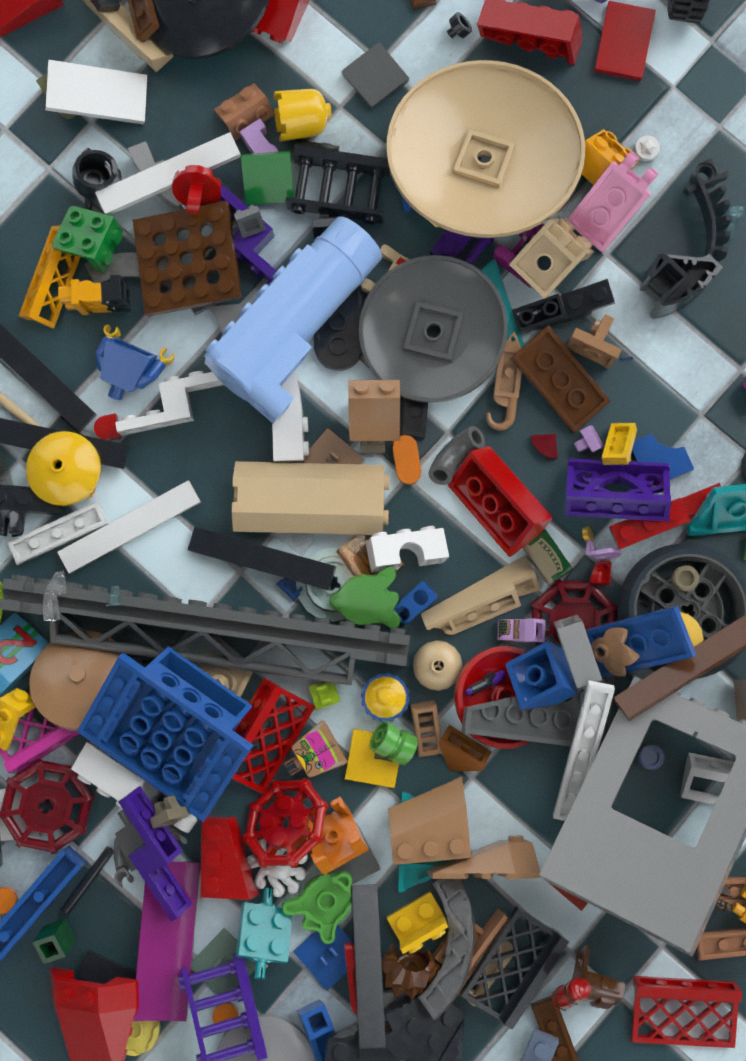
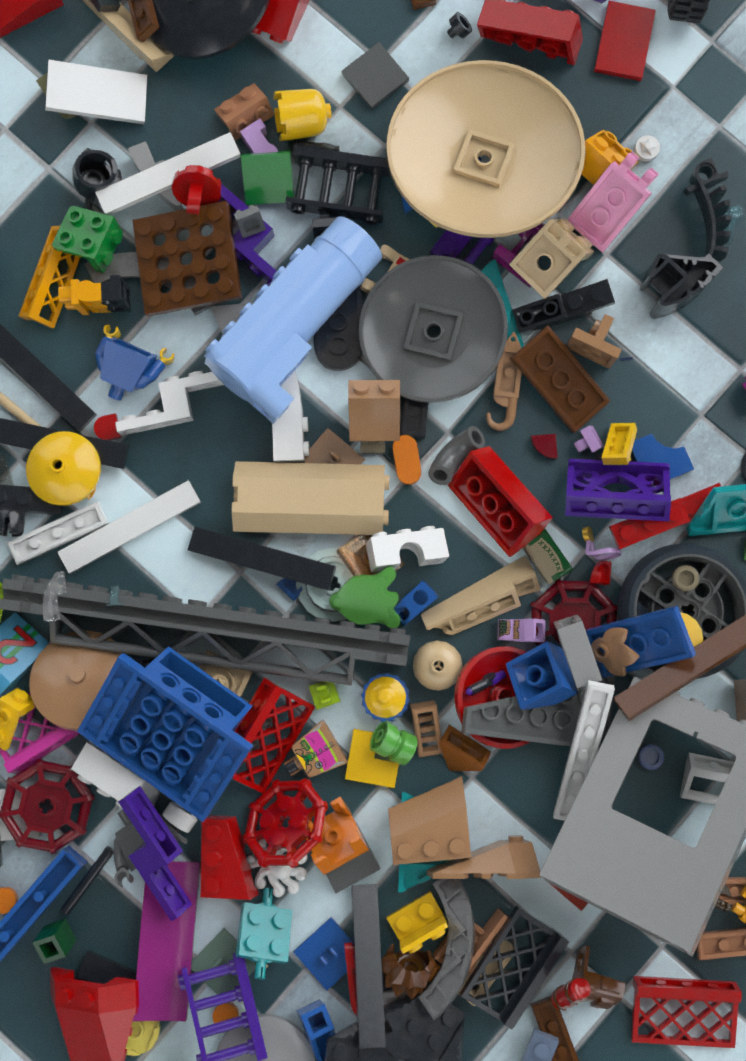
dark tan tile [150,795,189,828] -> none
bright green tile [282,871,352,944] -> none

